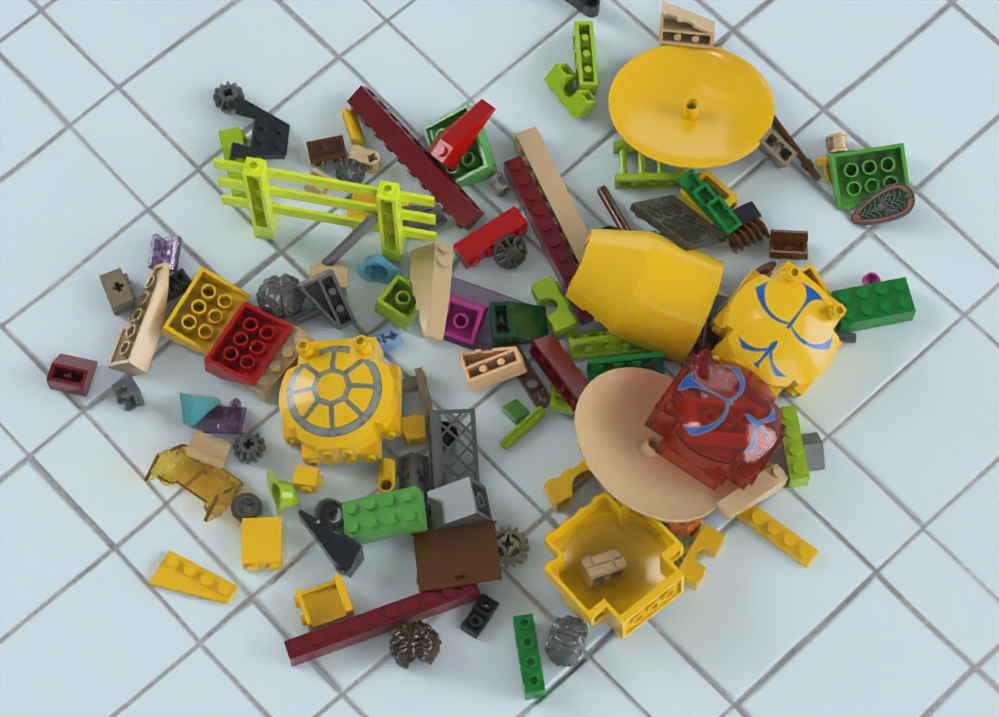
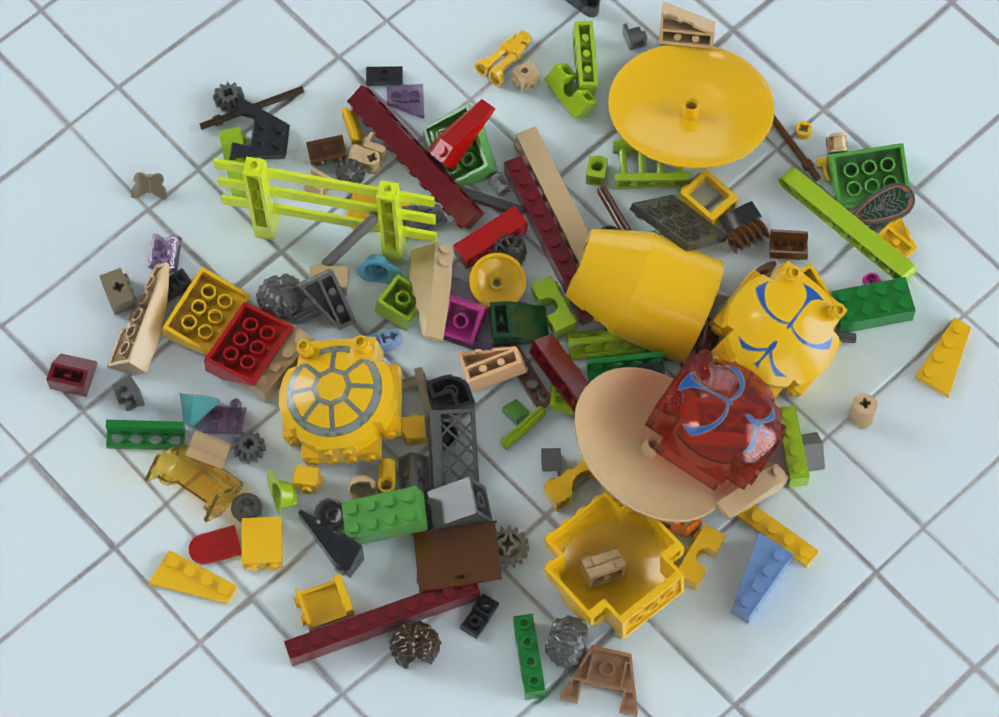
green slope [676,169,742,236] -> none
dark tan brick [757,128,798,169] -> none
none -> green fence [105,419,186,451]
none -> dark tan animal [131,172,167,200]
none -> red window [188,525,242,565]
none -> dark brown bar [199,86,304,130]
none -> tan hair [348,475,378,500]
none -> tan bracket [361,131,387,162]
none -> black plate [366,66,403,86]
none -> clear purple wing [386,84,425,118]
none -> black brick [426,374,475,420]
none -> dark grey axle [459,185,524,214]
none -> yellow dish [469,253,526,306]
none -> yellow piece [474,30,532,87]
none -> tan brick [511,60,540,92]
none -> dark grey panel [541,448,561,476]
none -> medium nougat wing [560,645,638,717]
none -> lime brick [586,156,608,186]
none -> dark grey panel [622,23,647,51]
none -> medium blue wedge [731,533,793,624]
none -> lime beam [778,167,917,281]
none -> yellow bush [795,121,812,140]
none -> tan piece [849,393,878,429]
none -> yellow wing [878,218,917,259]
none -> yellow wing [915,317,971,398]

